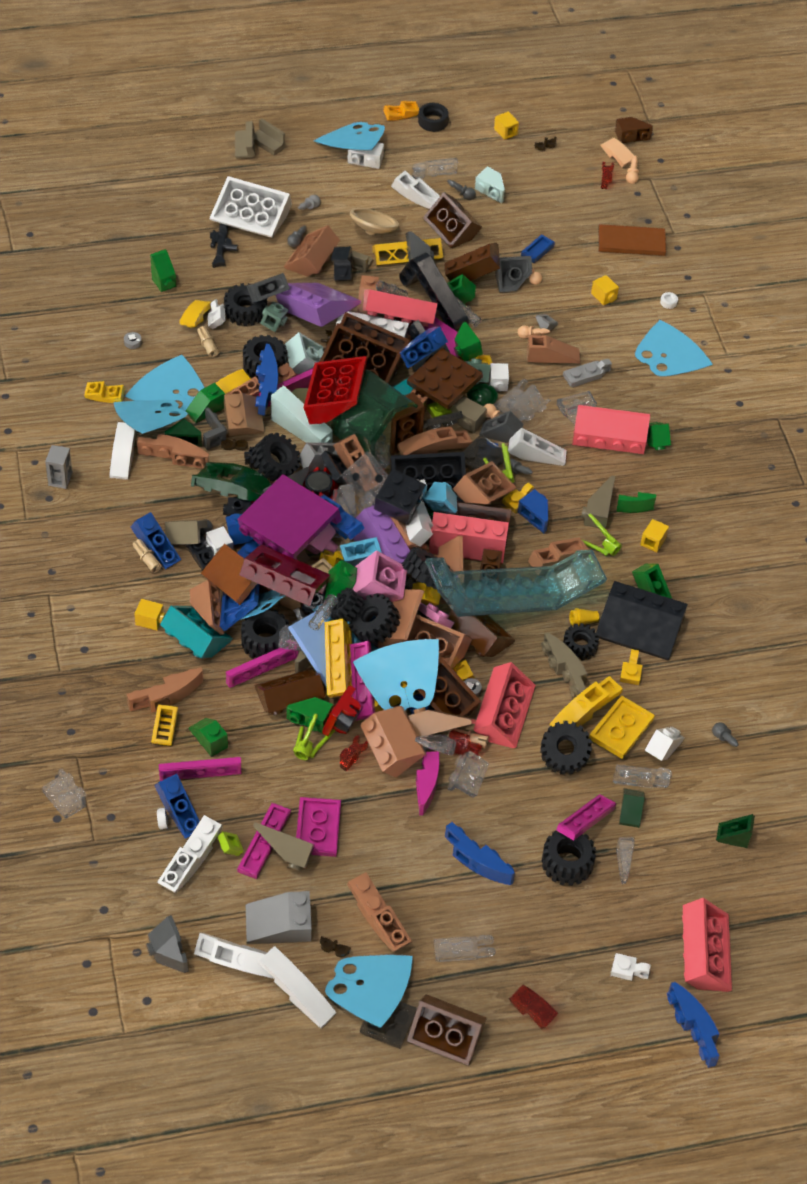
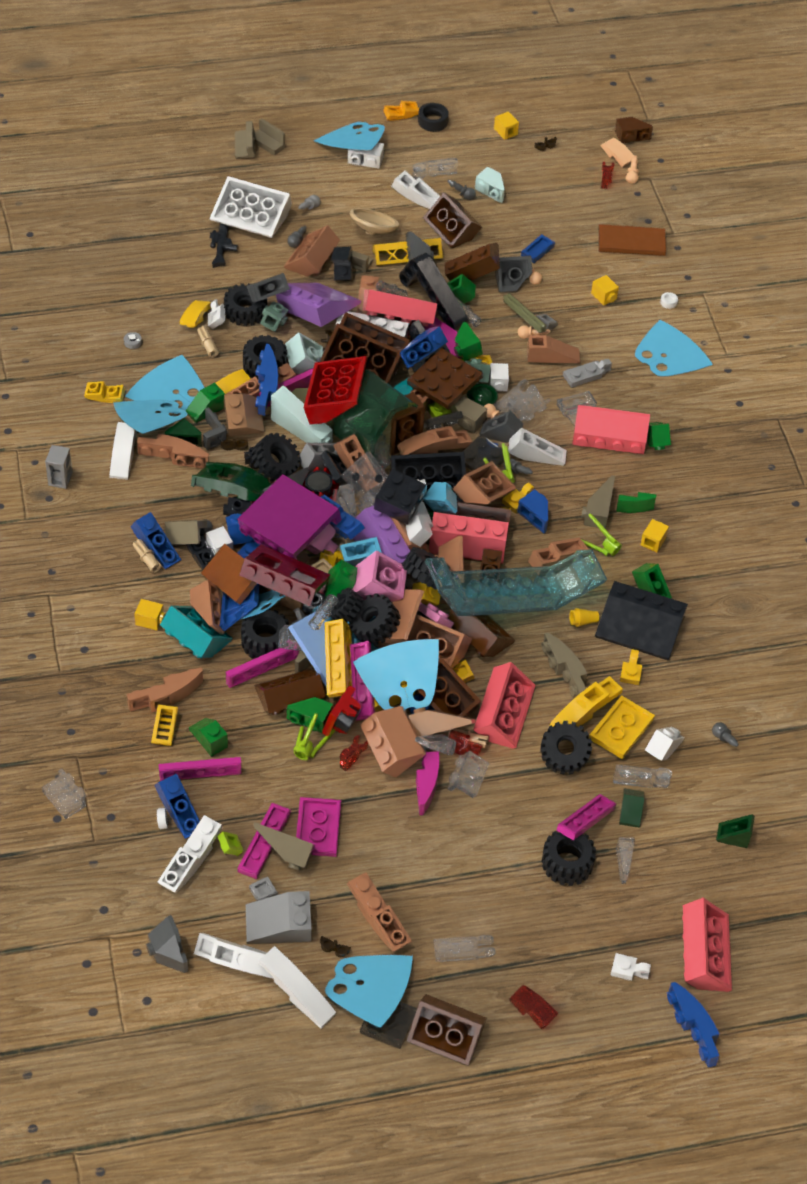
green slope [150,249,176,292] -> none
blue slope [445,822,515,885] -> none
light grey tile [464,678,482,697] -> none
black tyre [563,623,599,661] -> none
none -> light grey tile [249,876,278,901]
none -> olive axle [503,293,547,333]

